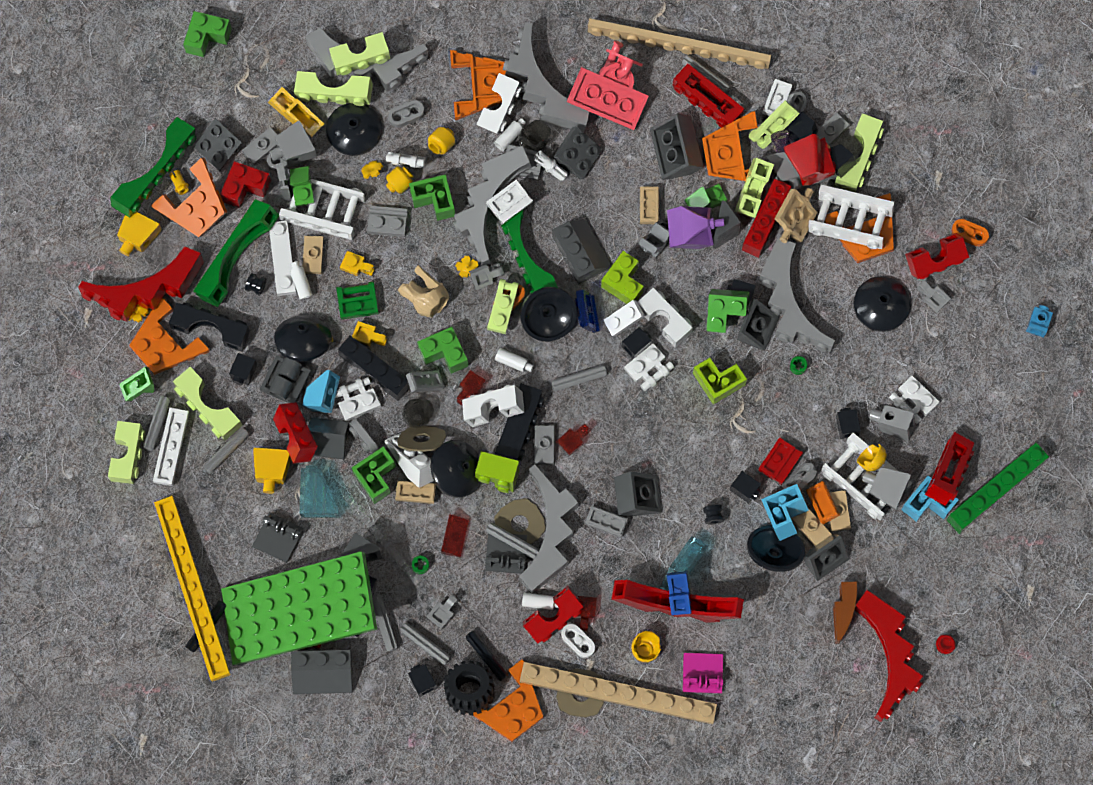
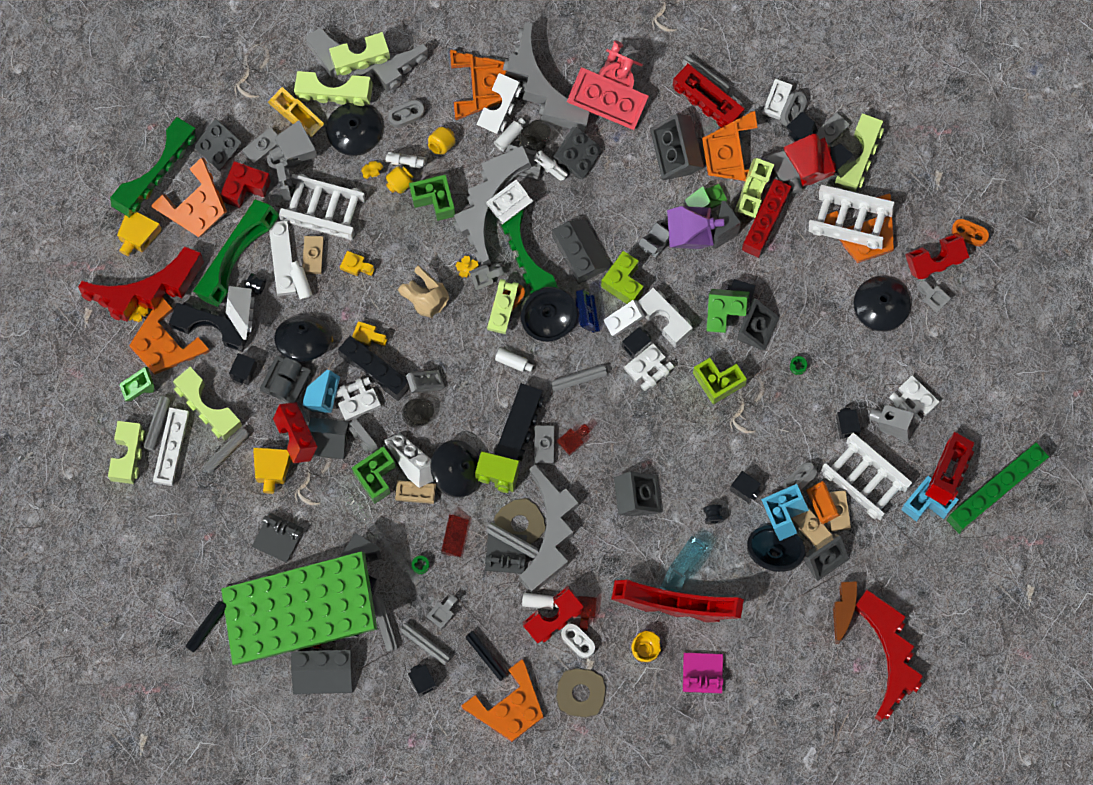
yellow plate [154,496,231,682] -> none
yellow pin [169,170,189,195] -> none
bright green brick [183,11,232,57] -> none
bright green slope [290,166,315,207] -> none
clear light blue slope [299,465,340,518] -> none
green plate [336,281,379,320] -> none
light grey plate [367,206,408,237] -> none
dark tan piece [397,426,446,452] -> none
bright green brick [417,327,468,374] -> none
black tyre [444,660,495,716] -> none
clear red plate [456,370,486,406] -> none
white arch [462,385,524,427] -> none
tan plate [520,662,717,725] -> none
light grey plate [585,505,628,538] -> none
tan plate [588,18,771,69] -> none
tan plate [640,187,659,224] -> none
blue slope [667,571,691,615] -> none
yellowish green plate [749,100,800,149] -> none
red plate [758,437,803,485] -> none
light grey arch [759,236,835,352] -> none
clear purple wheel [771,130,791,153] -> none
tan plate [775,188,818,243] -> none
yellow hair [857,444,887,471] -> none
light grey torso [862,467,911,510] -> none
red plate [936,635,956,654] -> none
dark azure brick [1026,305,1053,338] -> none
none -> white slope [226,286,255,340]

